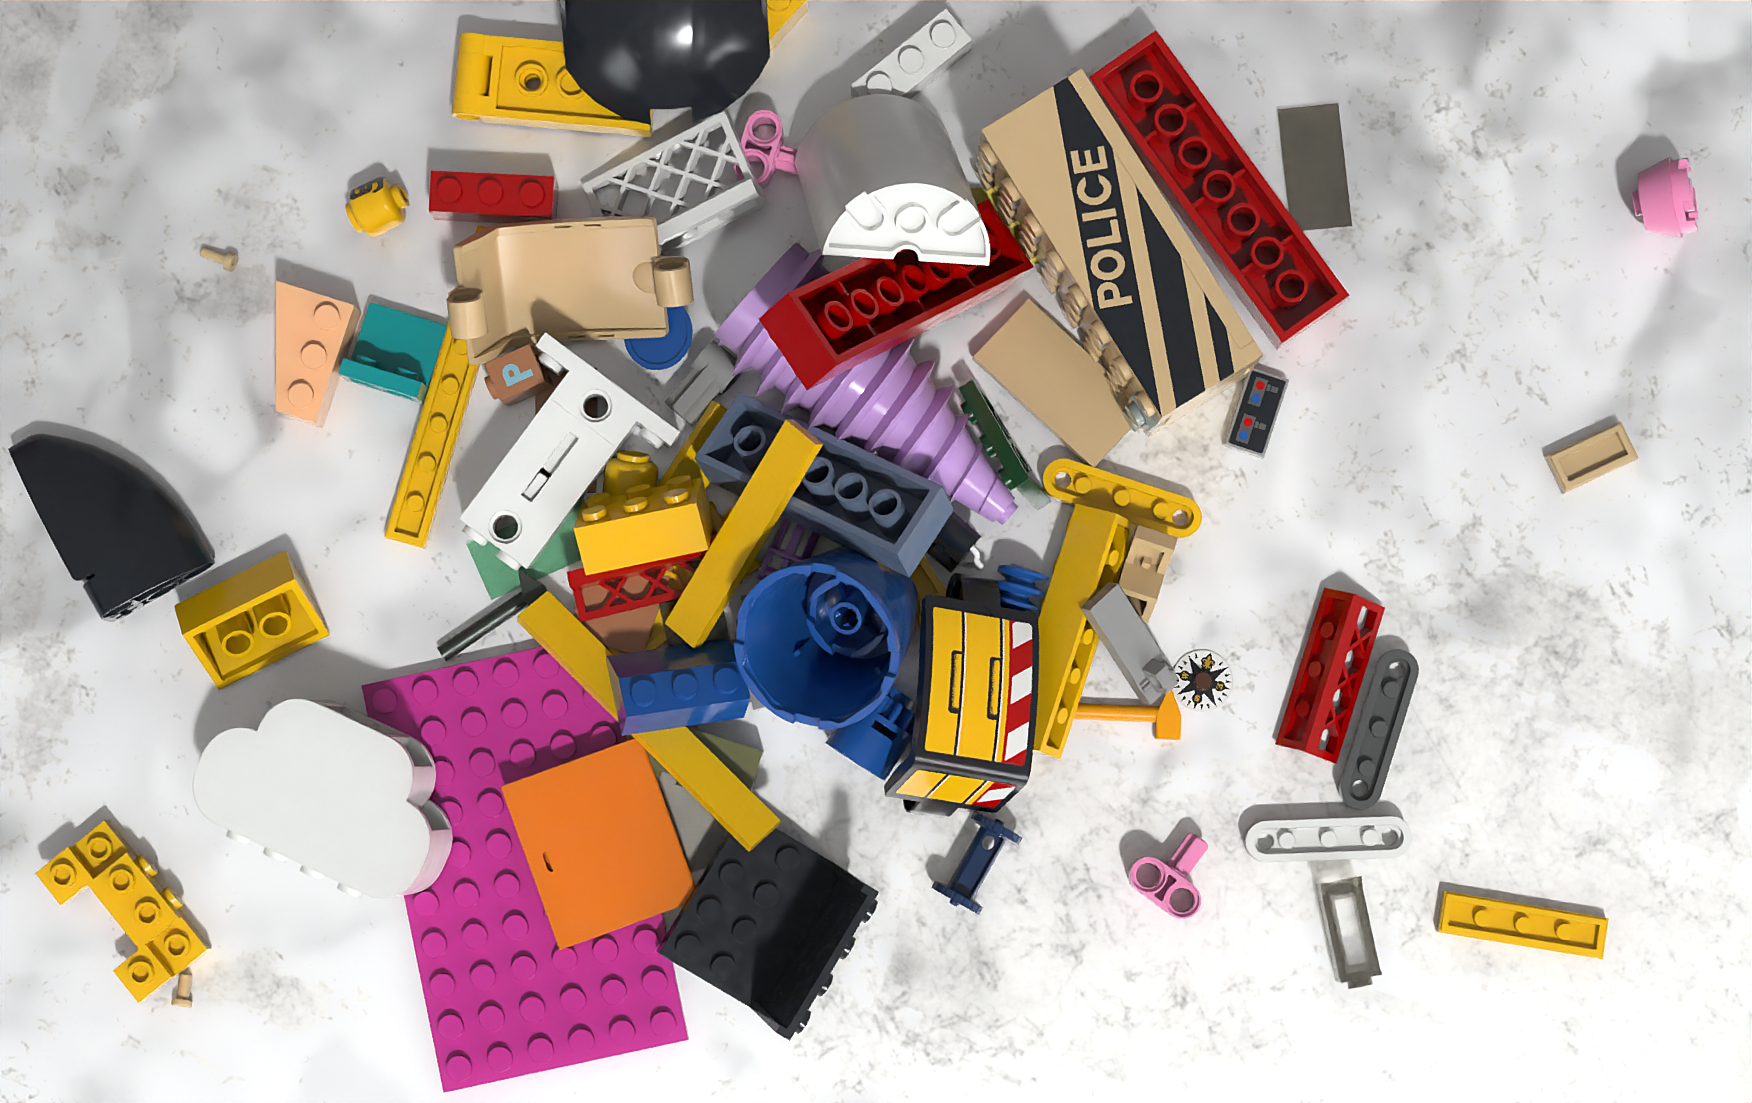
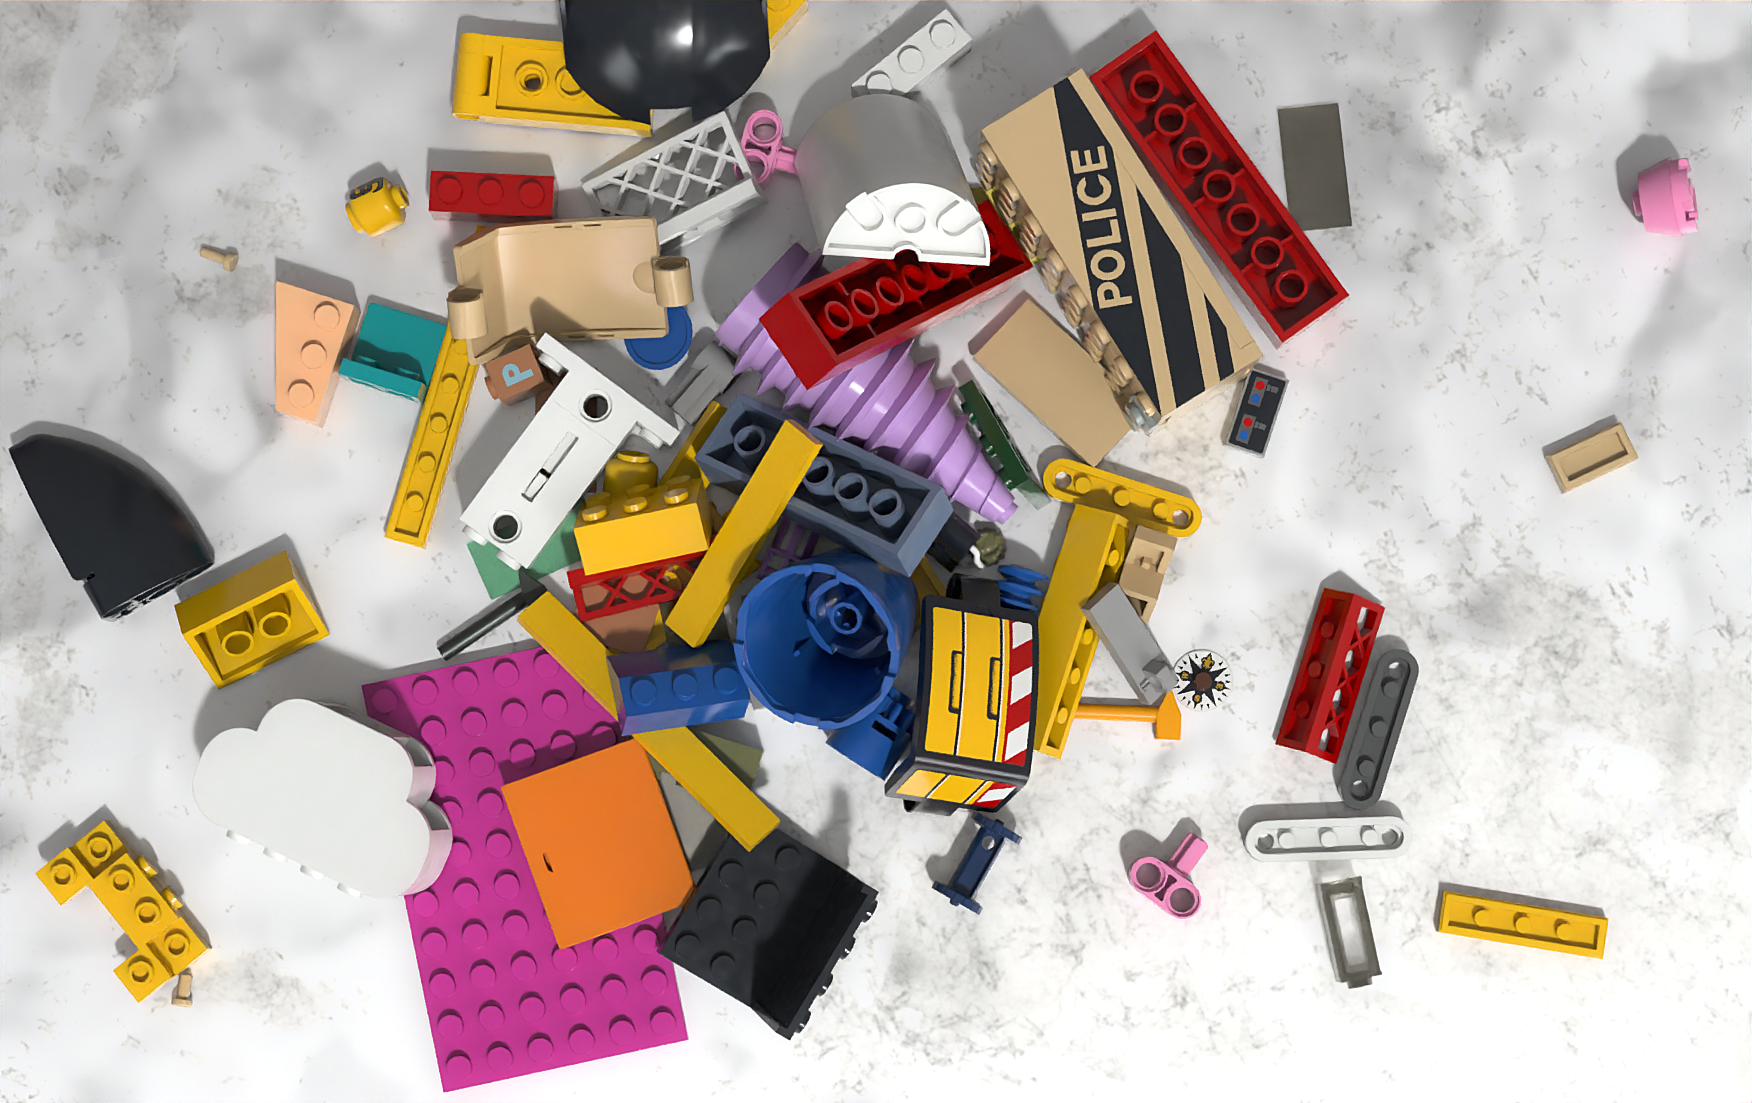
none -> olive piece [969,527,1007,567]

